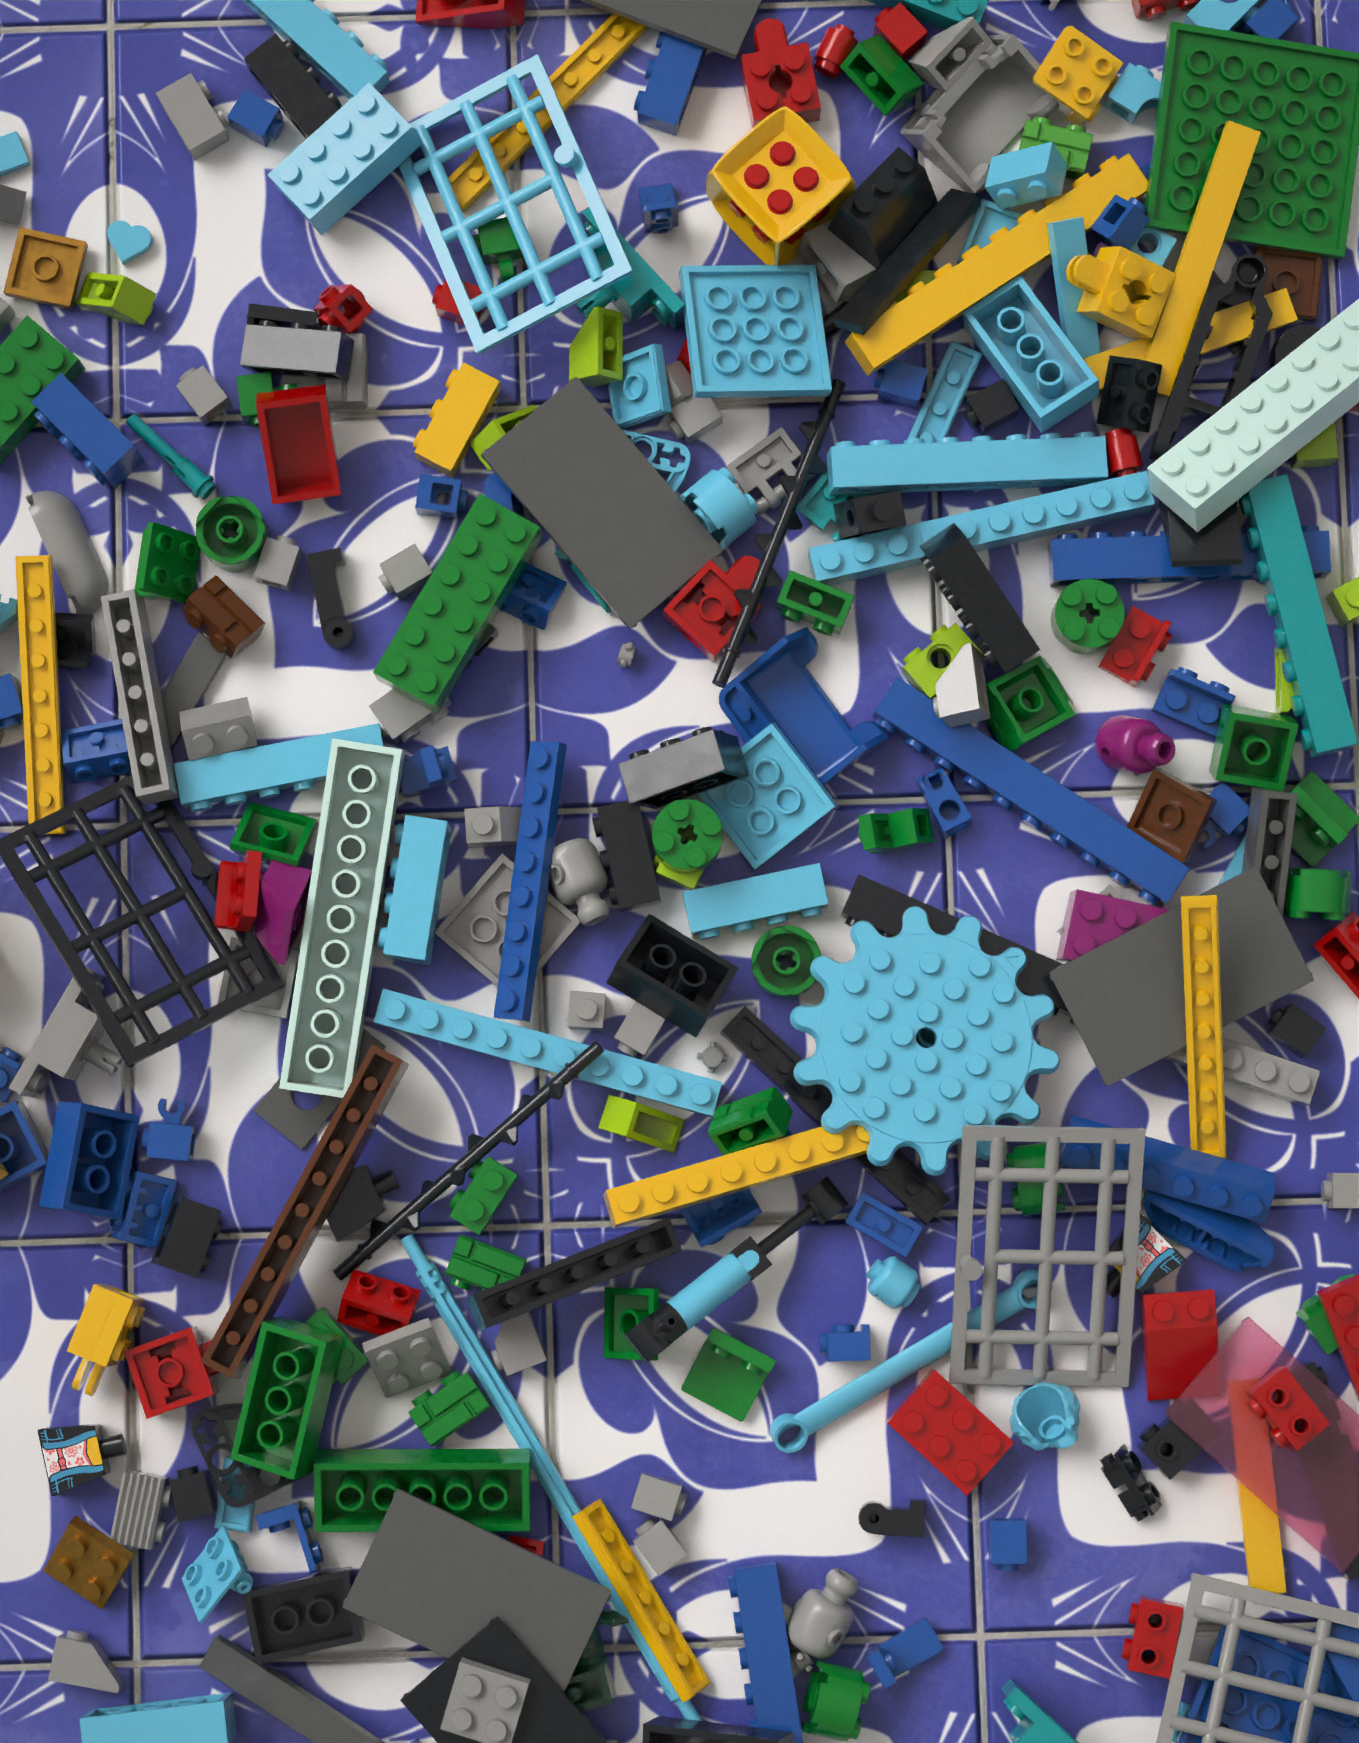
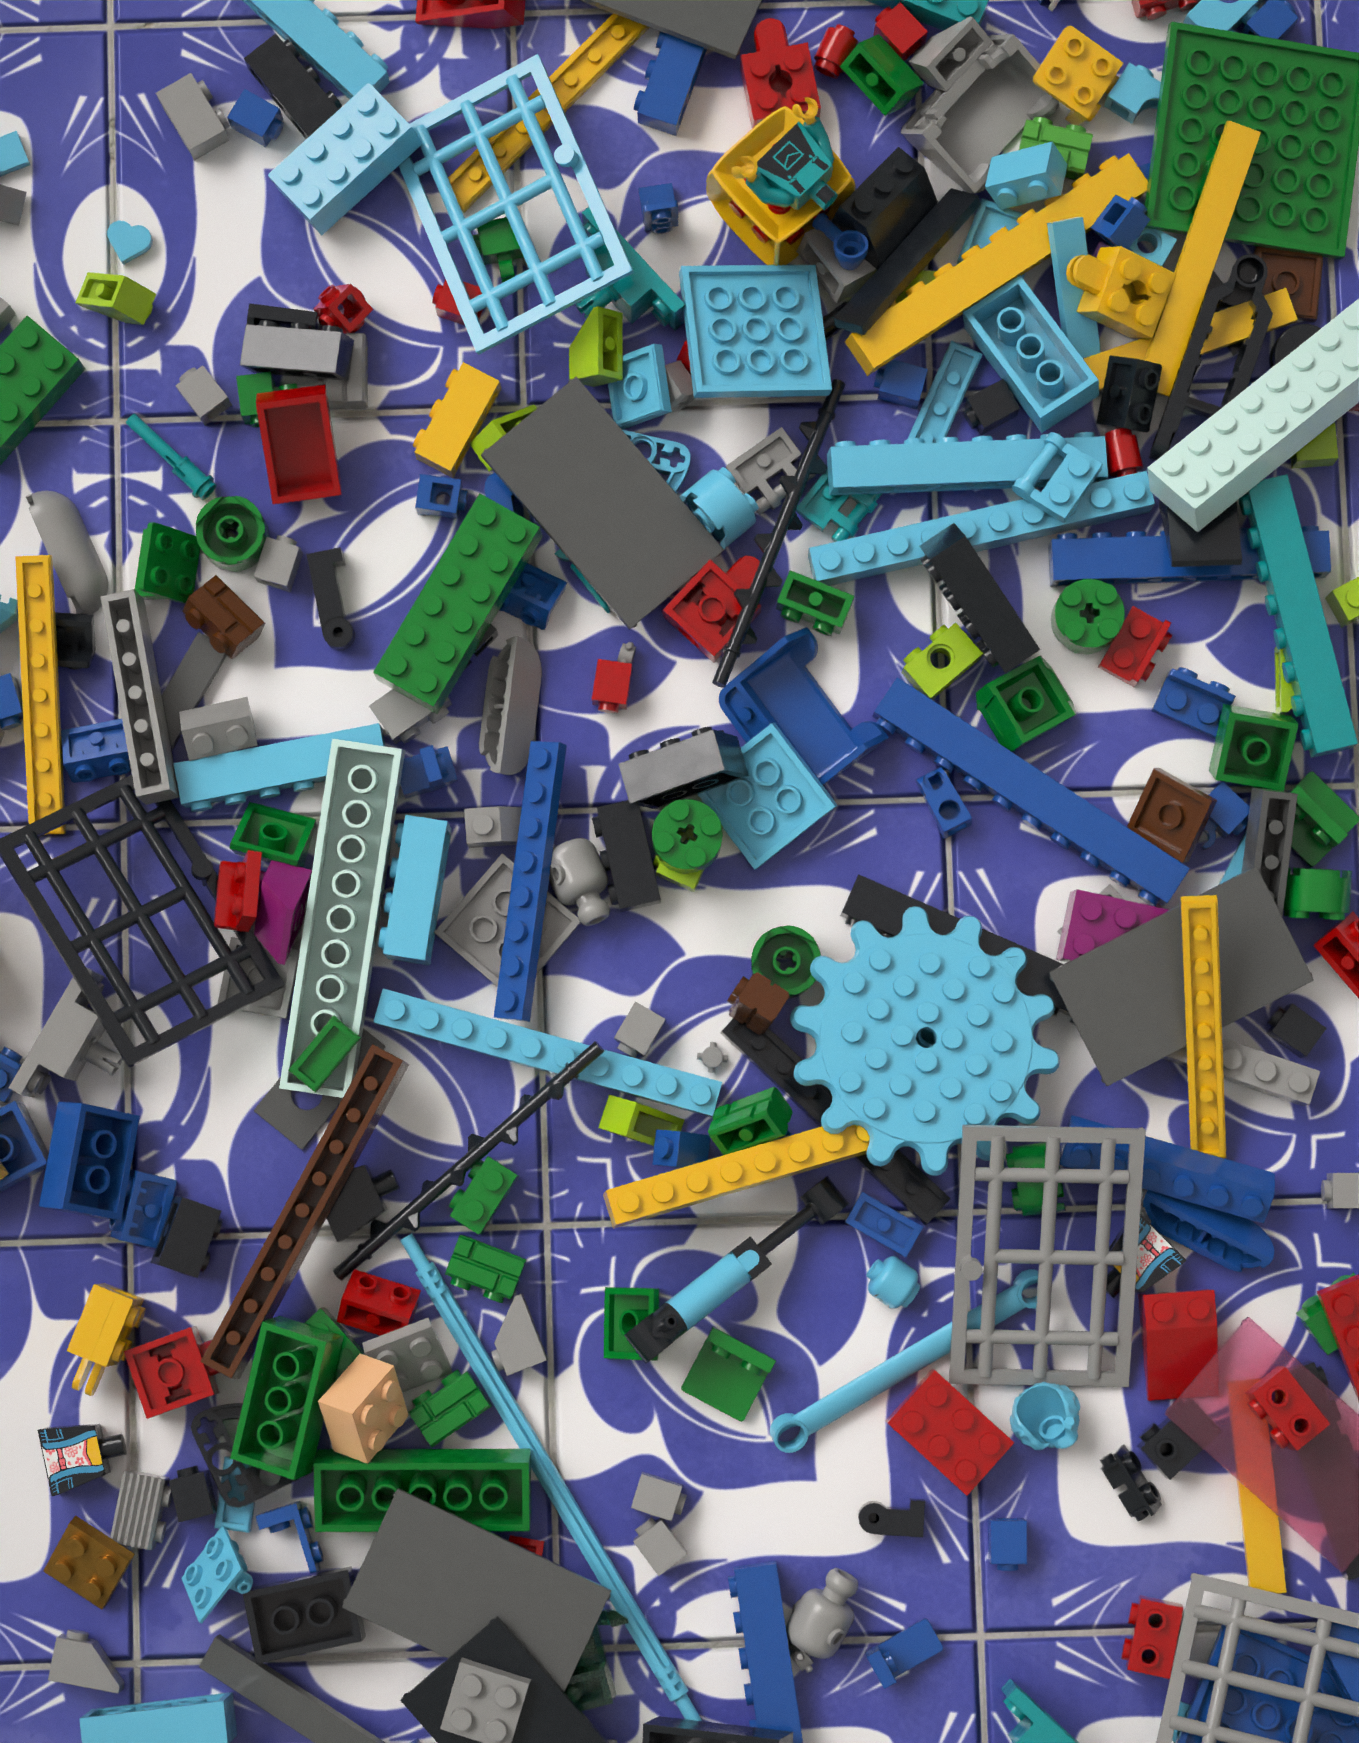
pearl gold plate [3,227,88,310] -> none
blue brick [31,373,144,489] -> none
blue brick [142,1098,197,1162] -> none
light grey brick [378,544,432,600] -> none
black brick [467,1217,682,1331] -> none
light grey brick [567,991,607,1031] -> none
yellow tile [572,1498,711,1702] -> none
black brick [606,914,738,1038] -> none
light grey brick [667,394,723,445] -> none
blue bracket [680,1189,762,1247] -> none
medium azure brick [683,863,828,940] -> none
green brick [802,1661,870,1742] -> none
blue brick [819,1324,871,1362] -> none
black torso [833,490,906,539] -> none
green brick [858,808,935,853] -> none
slope [933,643,990,728] -> none
magenta piece [1095,715,1176,776] -> none
none -> green tile [288,1015,362,1093]
none -> light nougat brick [318,1354,409,1464]
none -> light grey brick [479,636,542,775]
none -> red brick [592,659,633,714]
none -> blue brick [652,1129,710,1168]
none -> reddish brown brick [727,972,789,1035]
none -> torso [732,97,838,210]
none -> blue bar [812,213,868,270]
none -> medium azure plate [1012,432,1103,523]

